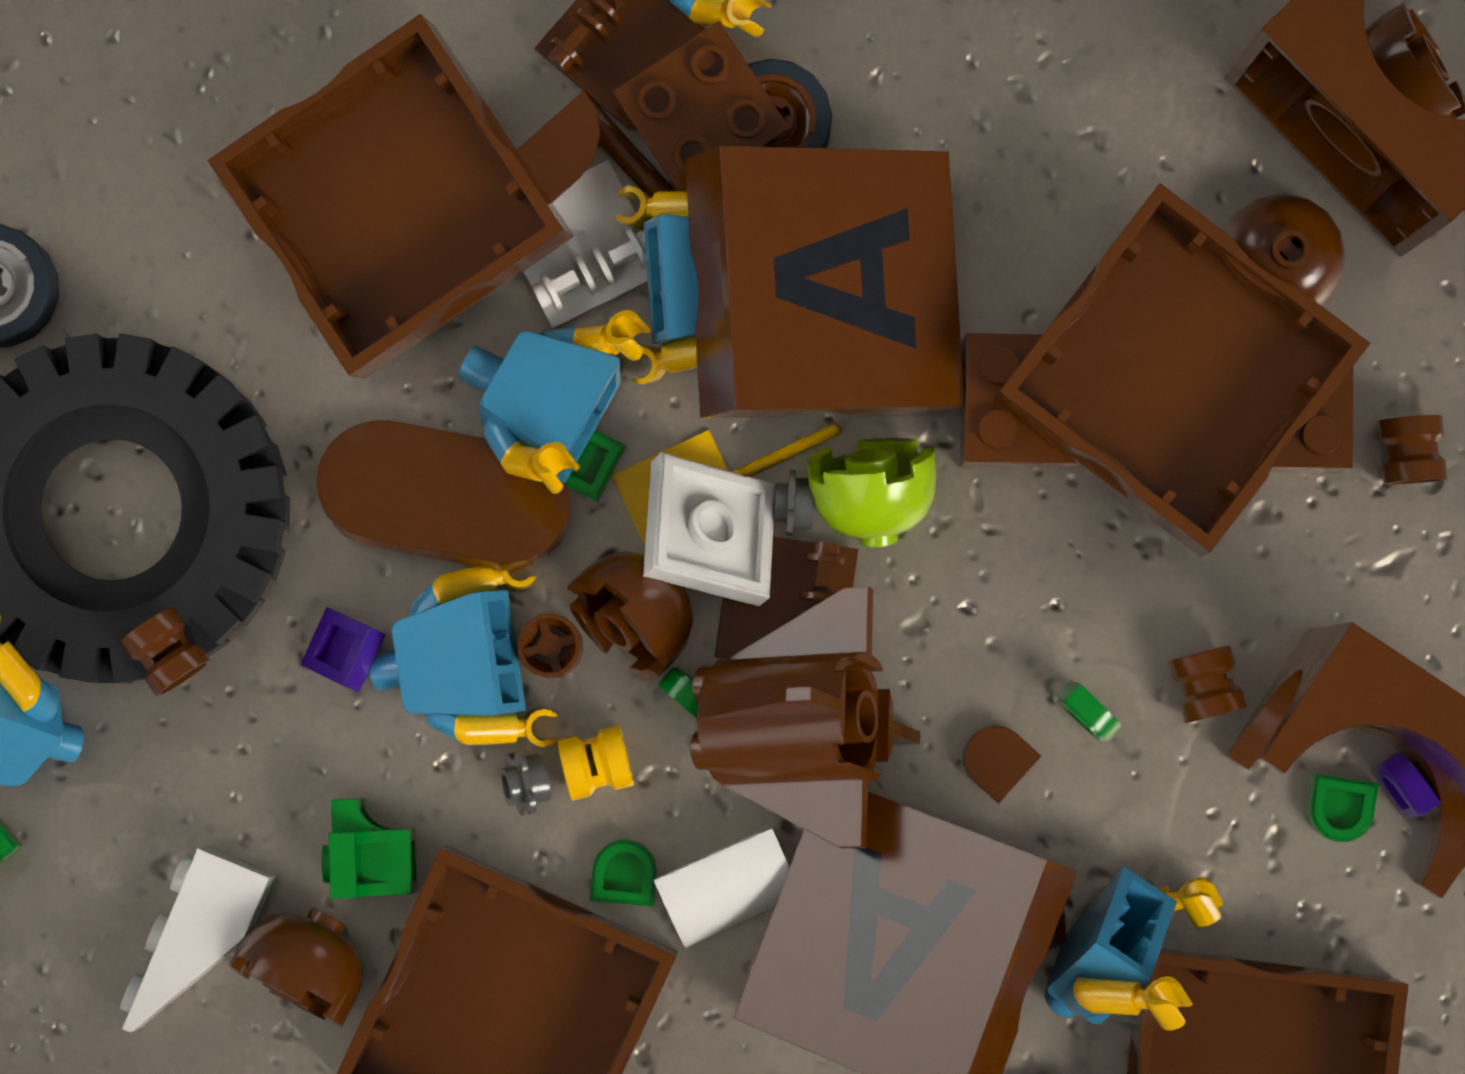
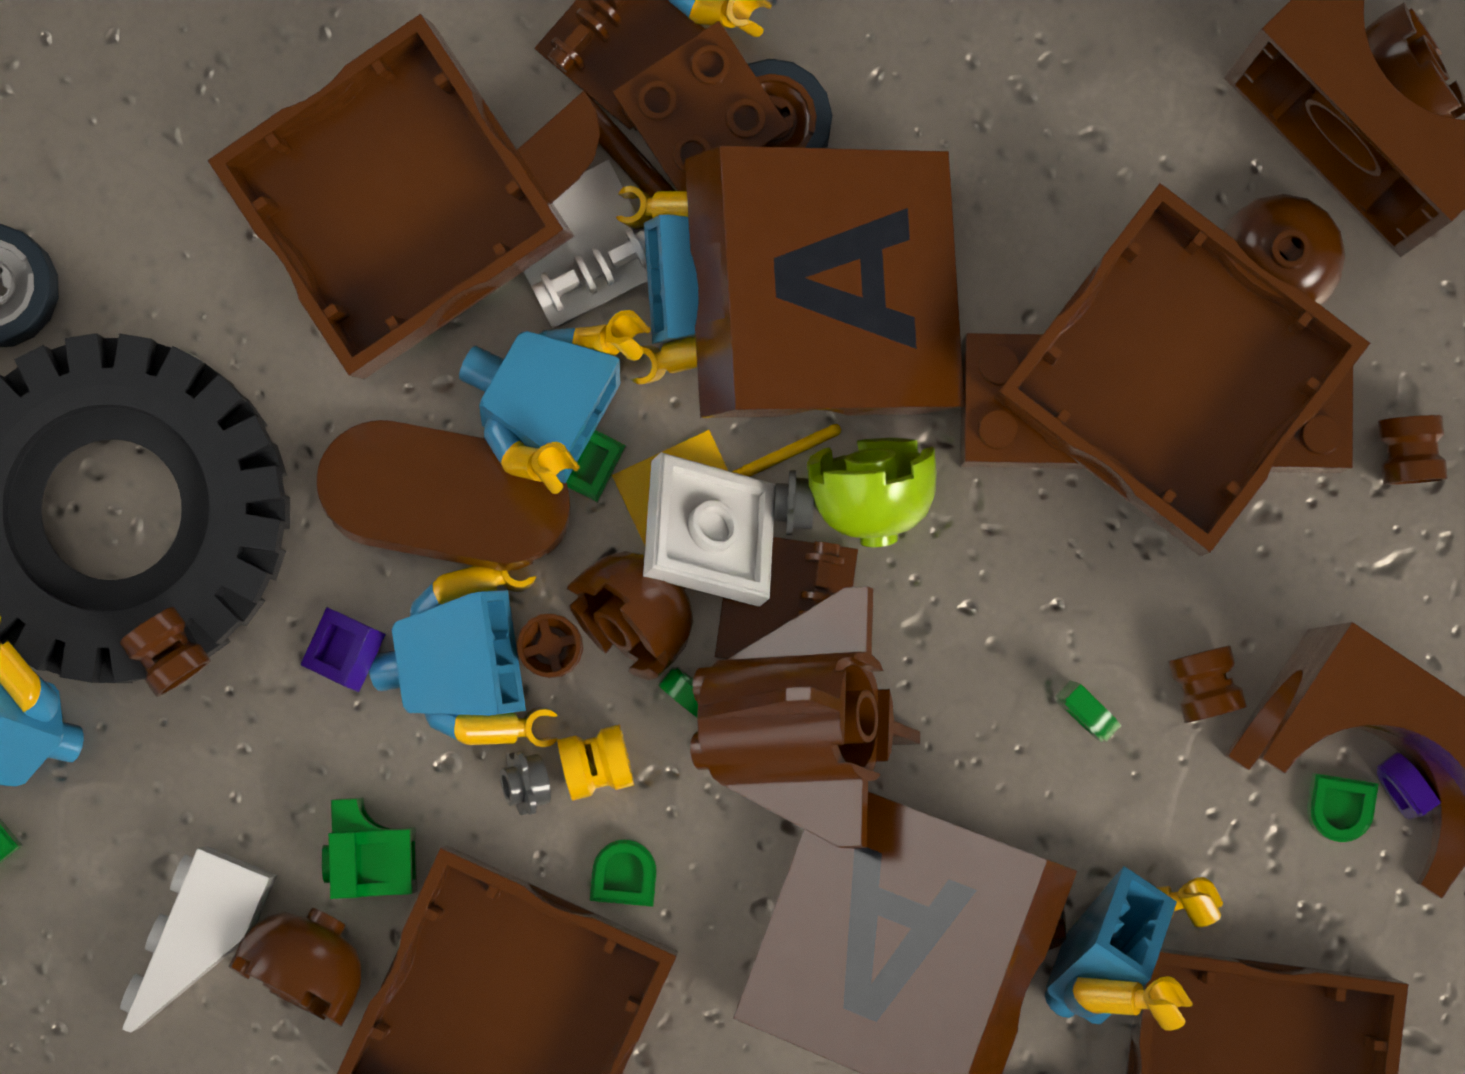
white brick [654,826,790,948] -> none
reddish brown tile [963,726,1041,803] -> none

